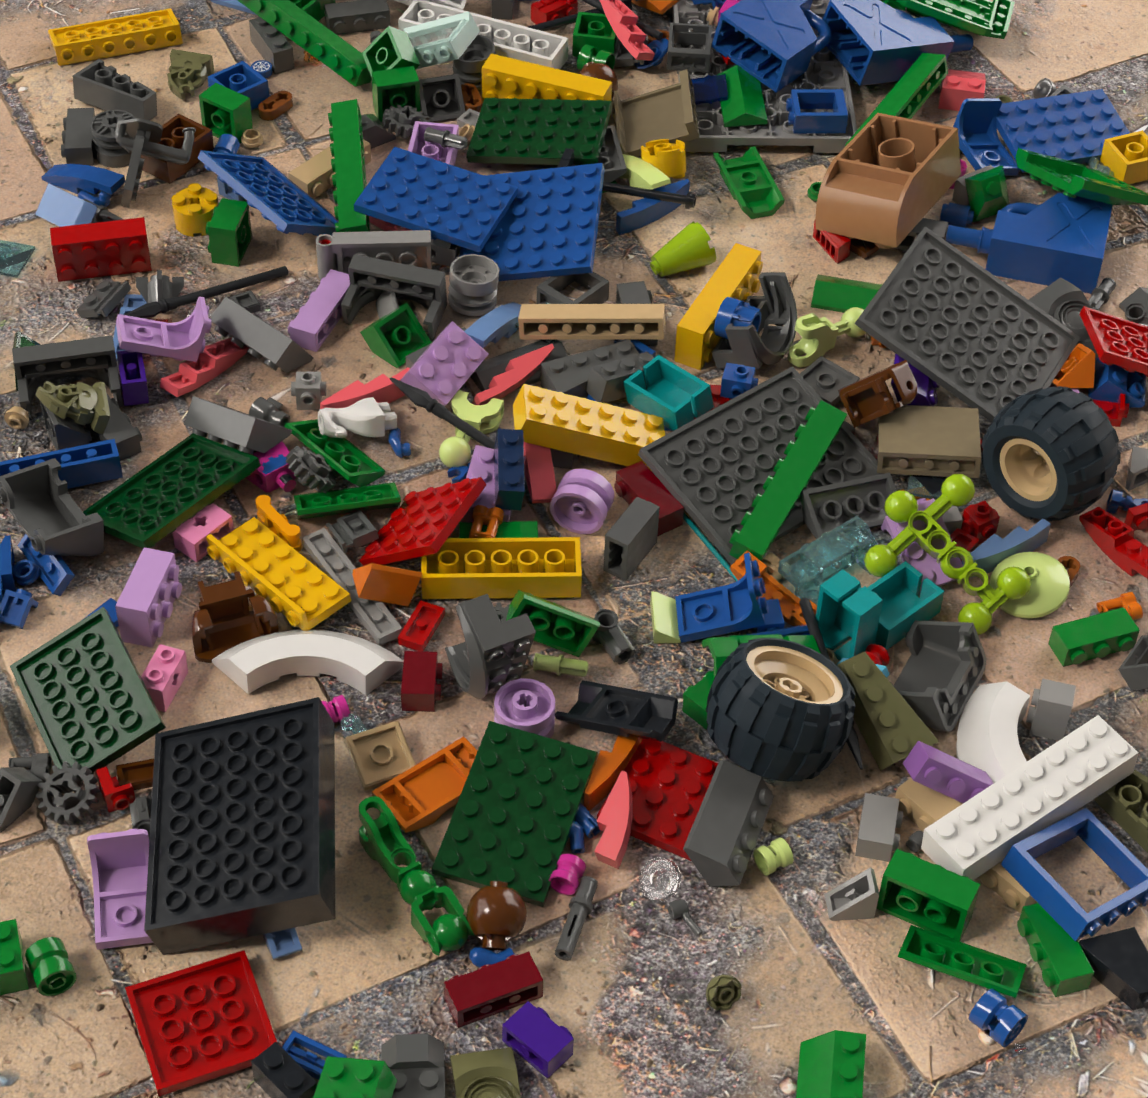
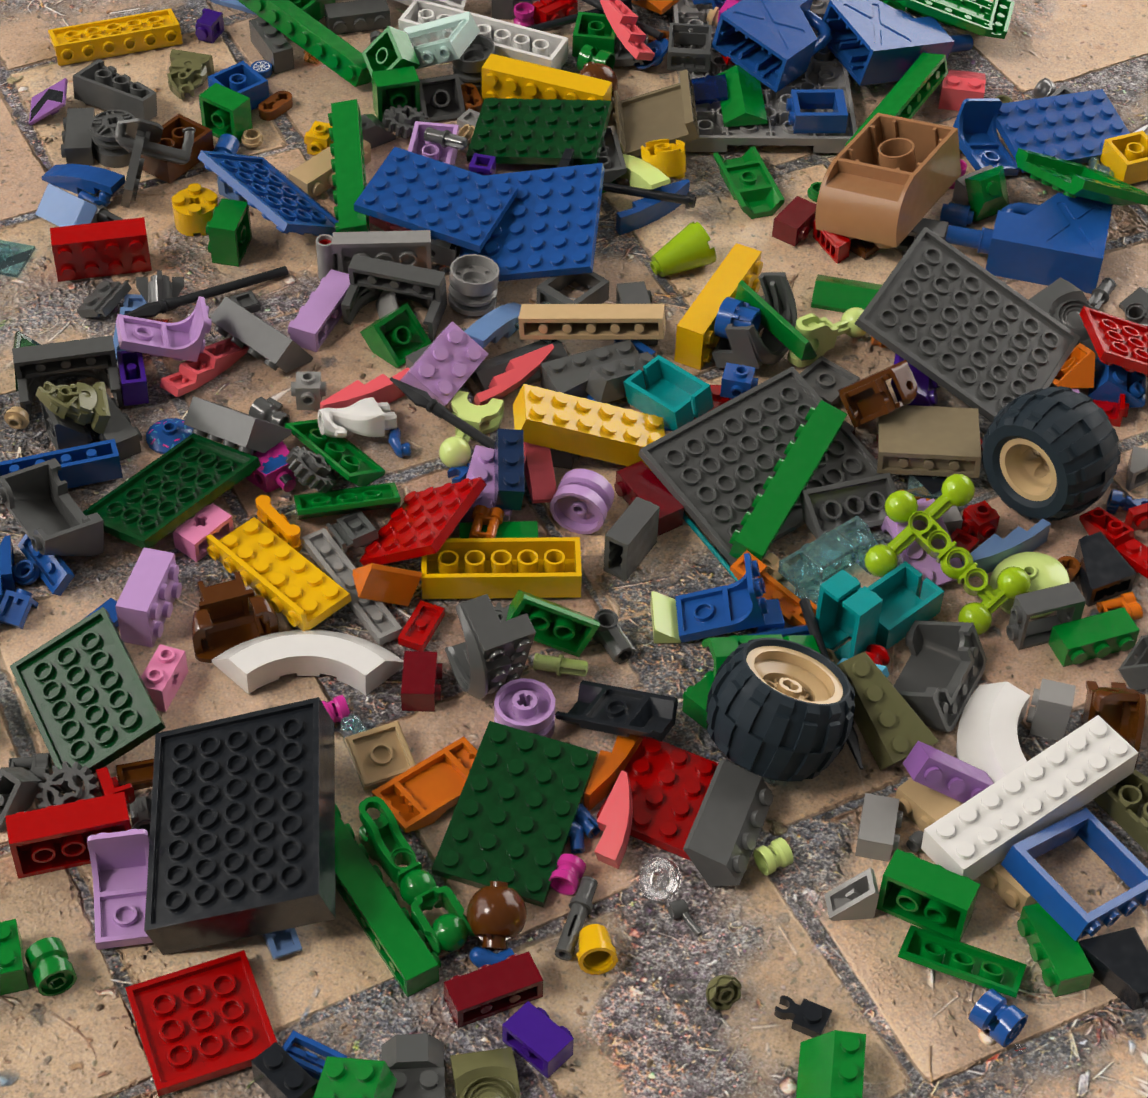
none -> red brick [5,792,132,879]
none -> medium lavender piece [29,78,68,125]
none -> blue dish [146,418,193,454]
none -> dark purple brick [195,8,224,43]
none -> yellow brick [304,121,334,155]
none -> green brick [335,804,441,997]
none -> dark purple brick [469,153,496,175]
none -> dark pink wheel [514,2,534,27]
none -> yellow piece [576,924,618,975]
none -> green slope [735,280,817,361]
none -> dark red brick [772,196,817,247]
none -> black plate [774,995,832,1038]
none -> dark grey window [1006,582,1086,650]
none -> black slope [1074,531,1137,607]
none -> reddish brown piece [1080,681,1146,769]

